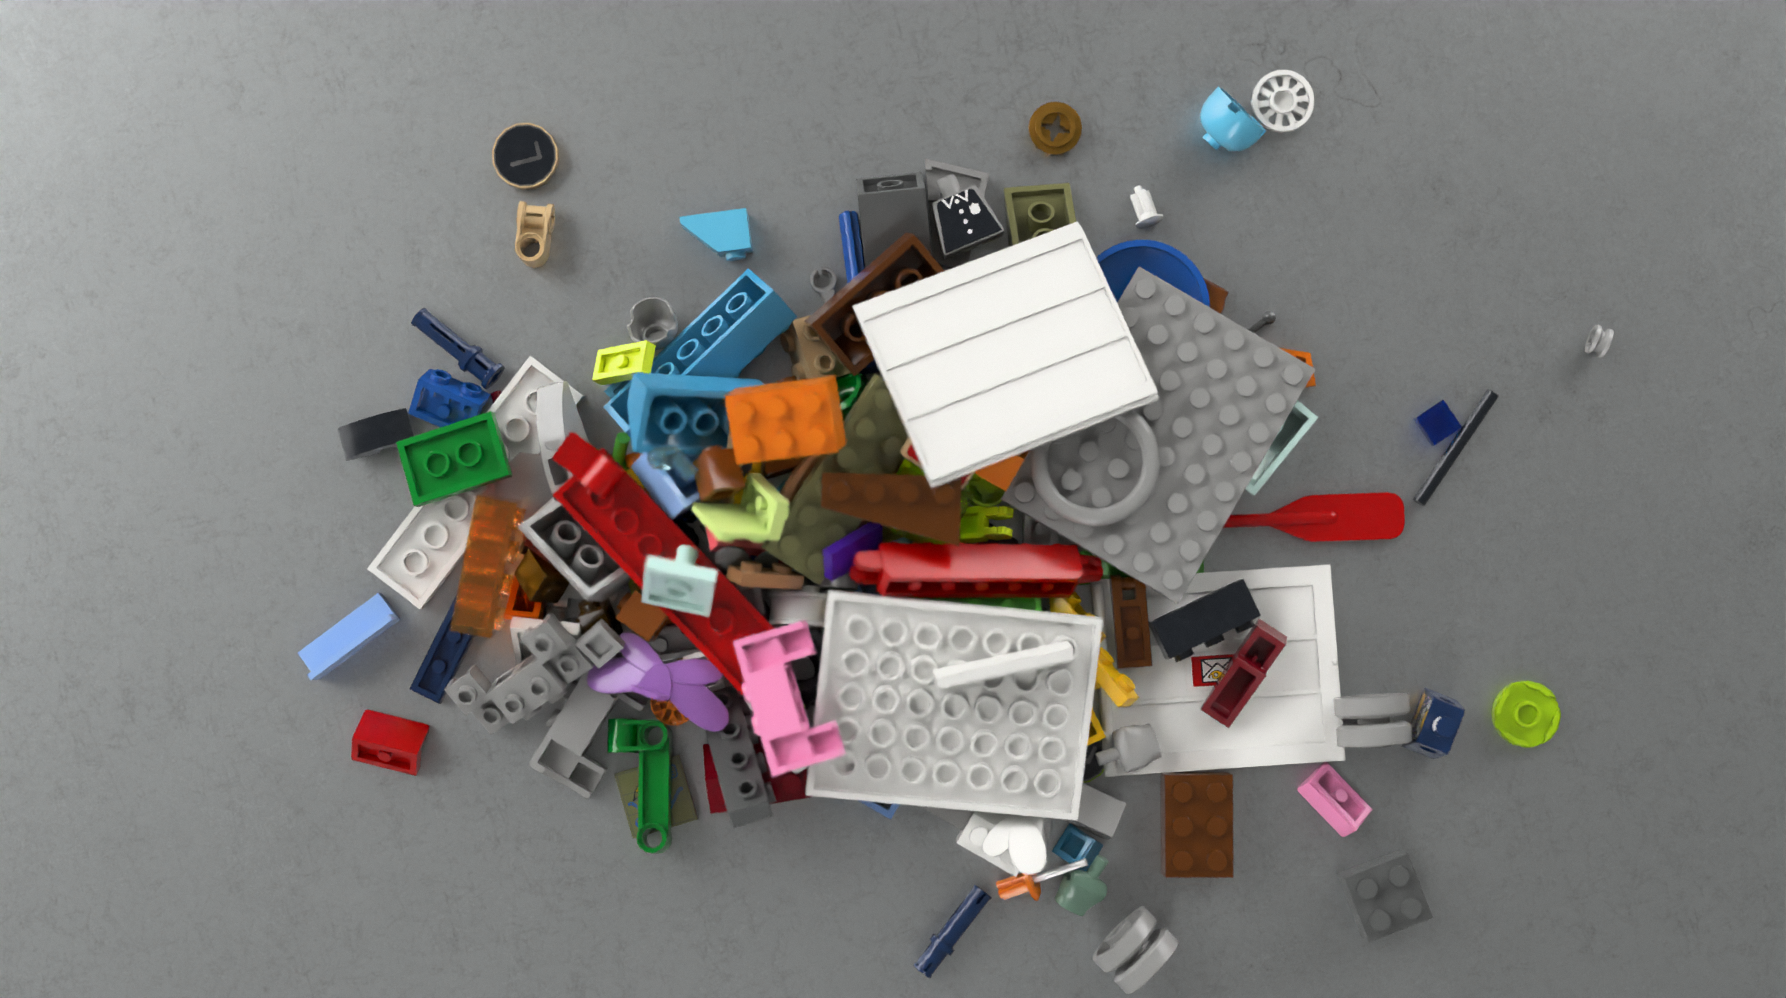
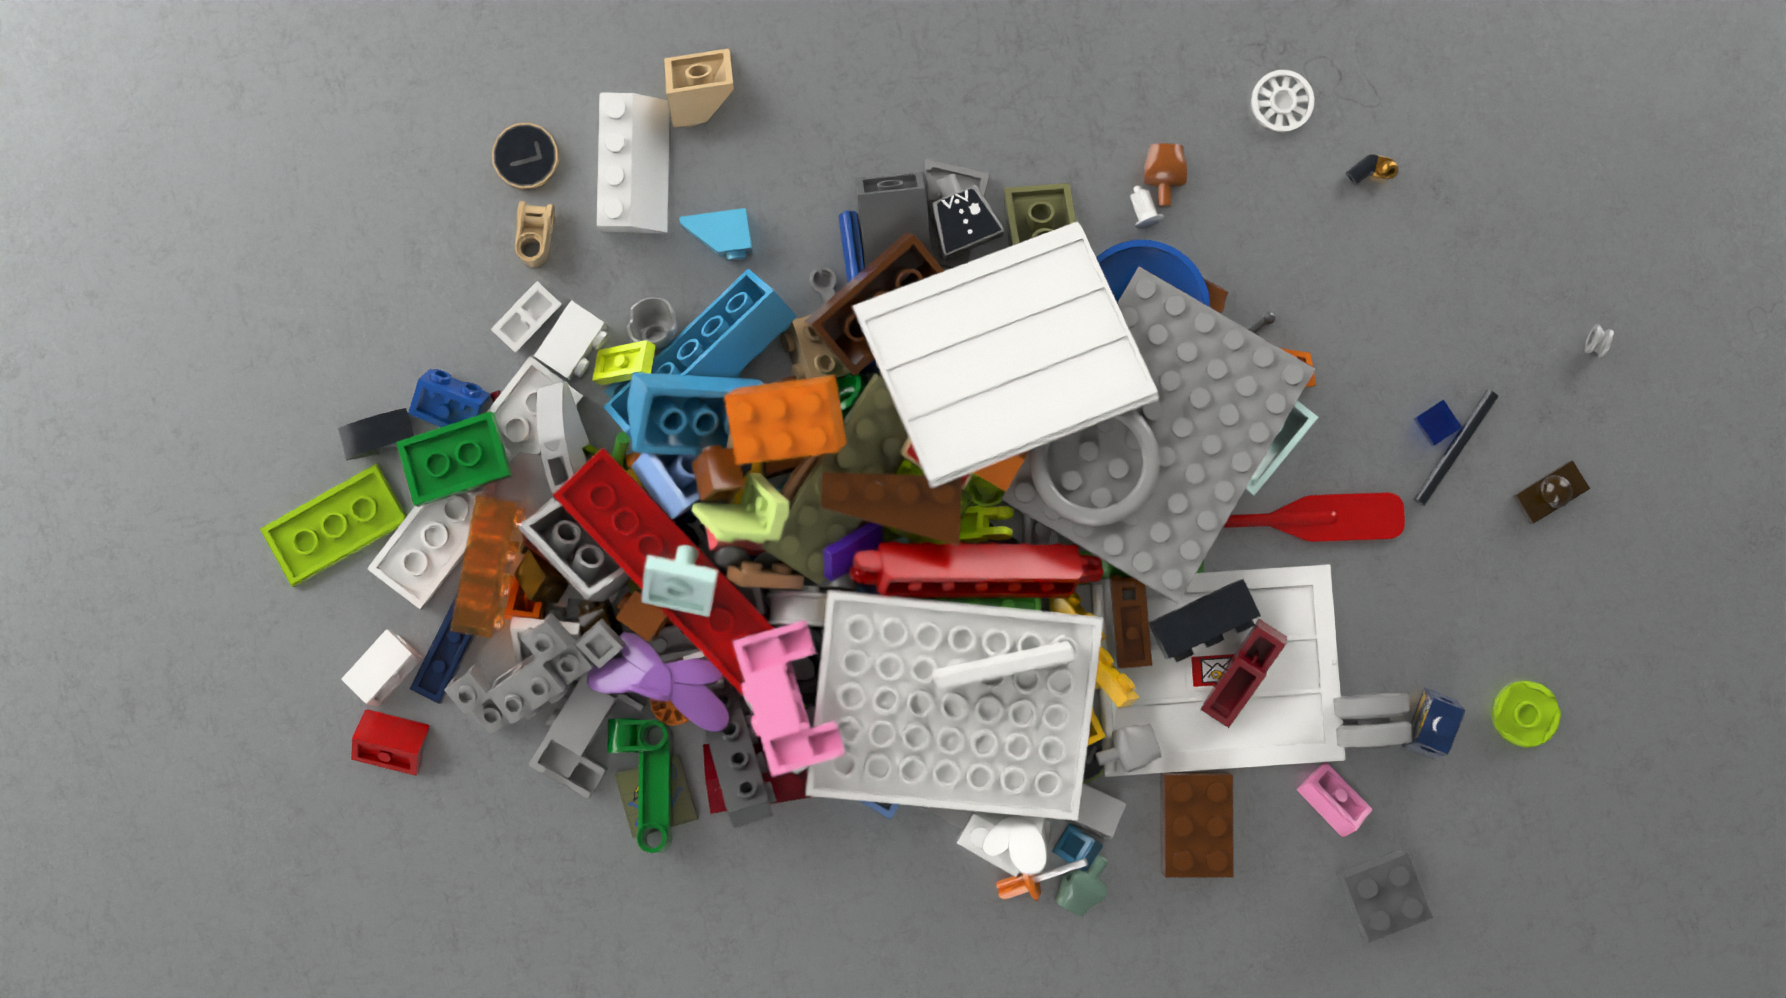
light blue panel [298,593,401,680] -> none
dark blue pin [411,308,505,389] -> none
red panel [552,432,625,499] -> none
clear light blue arm [648,446,698,481] -> none
dark blue pin [913,884,992,978] -> none
pearl gold gear [1029,102,1082,155] -> none
light grey wheel [1092,906,1179,994] -> none
medium azure cylinder [1200,86,1266,152] -> none
none -> lime tile [260,463,408,587]
none -> white hinge [341,629,424,707]
none -> white hinge [491,281,562,353]
none -> white brick [534,301,609,381]
none -> white slope [597,93,670,233]
none -> tan slope [664,48,734,128]
none -> dark orange piece [1144,143,1187,208]
none -> arm [1346,154,1399,185]
none -> dark brown tile [1513,460,1590,524]

